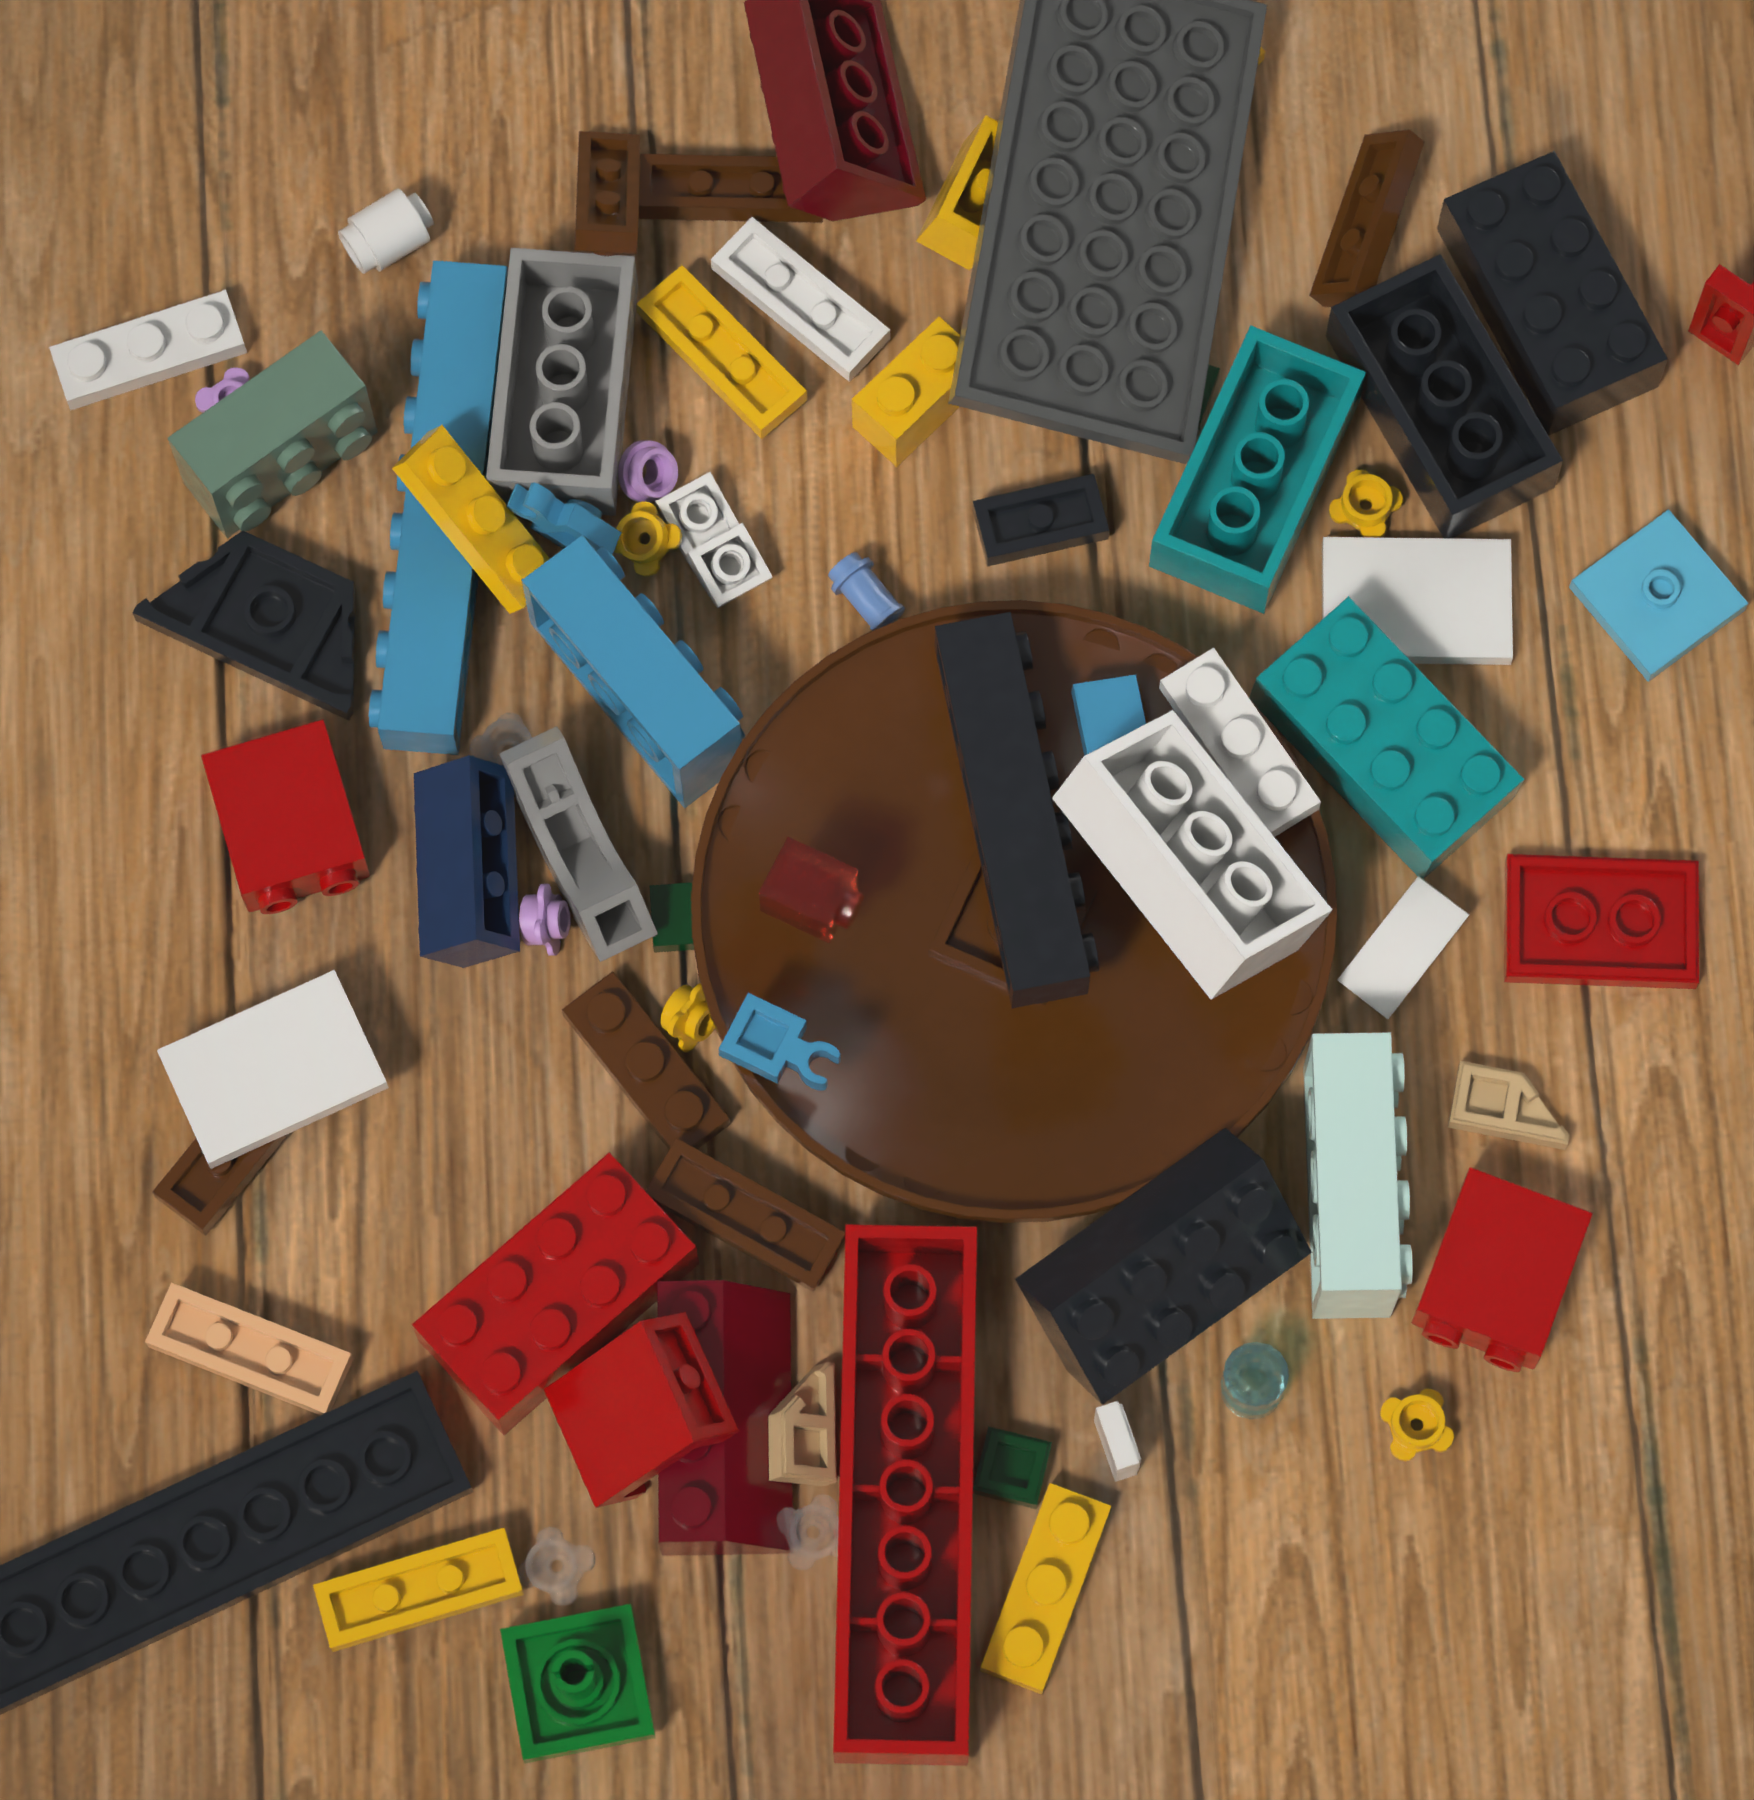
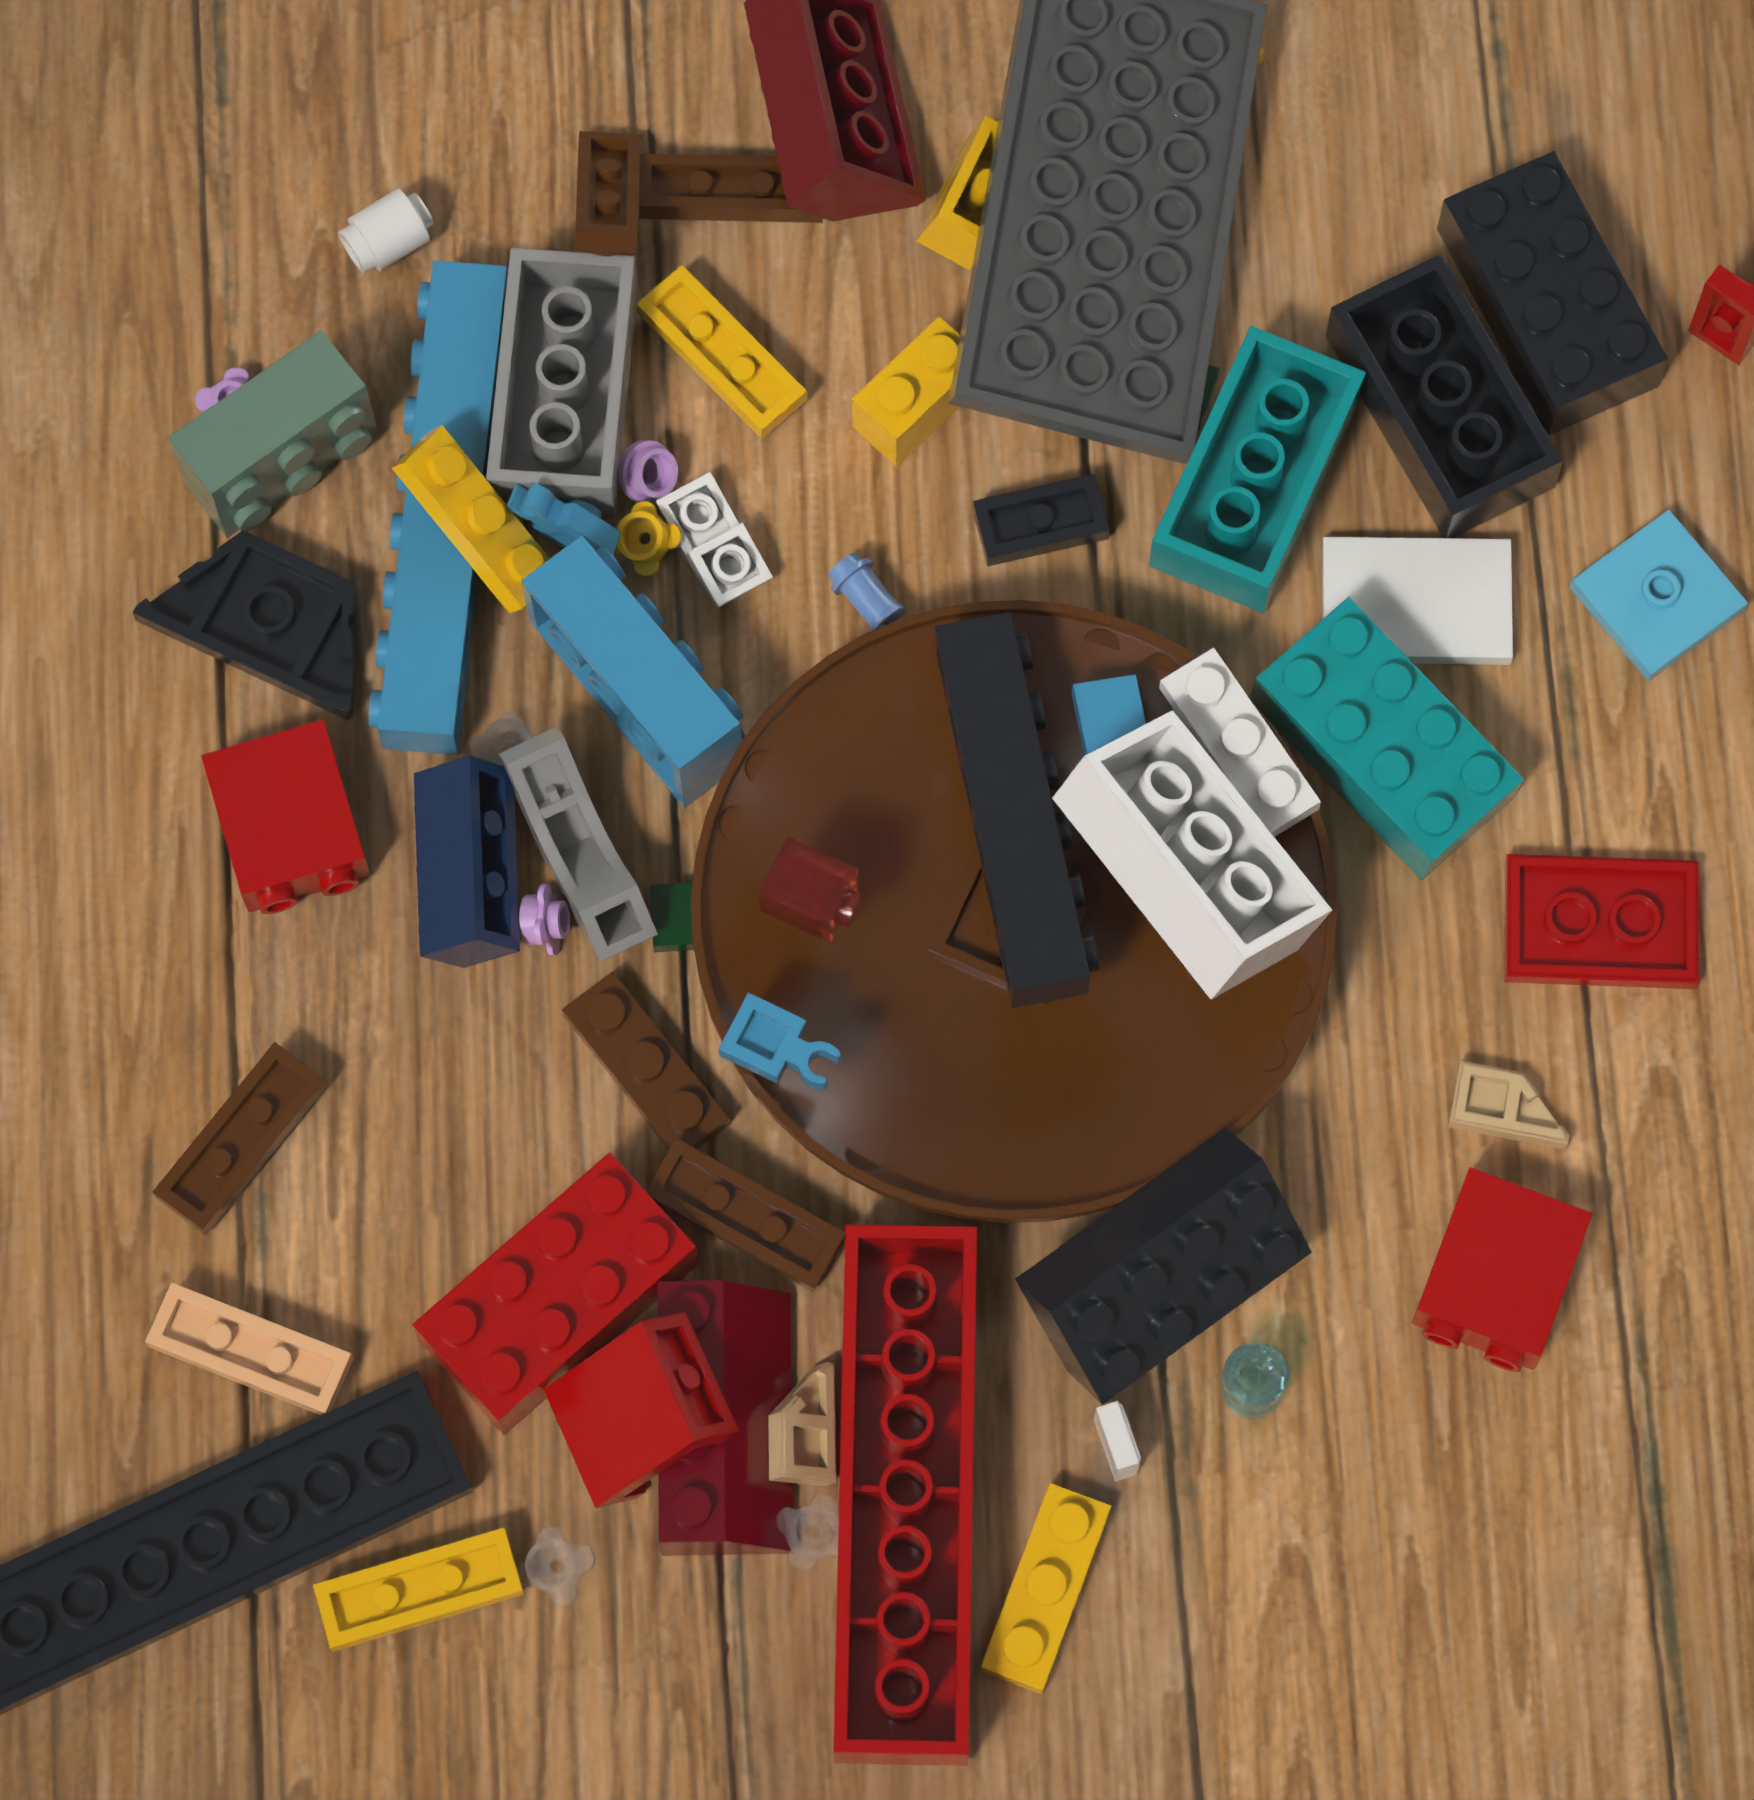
white plate [49,290,247,410] -> none
white tile [157,970,389,1169] -> none
green plate [500,1604,656,1763] -> none
yellow plate [661,983,715,1052] -> none
white plate [711,217,890,382] -> none
dark green tile [973,1426,1052,1509] -> none
light aqua brick [1303,1033,1413,1319] -> none
reddish brown plate [1309,129,1425,307] -> none
yellow plate [1329,470,1403,538] -> none
white slope [1337,876,1470,1019] -> none
yellow plate [1380,1388,1454,1461] -> none

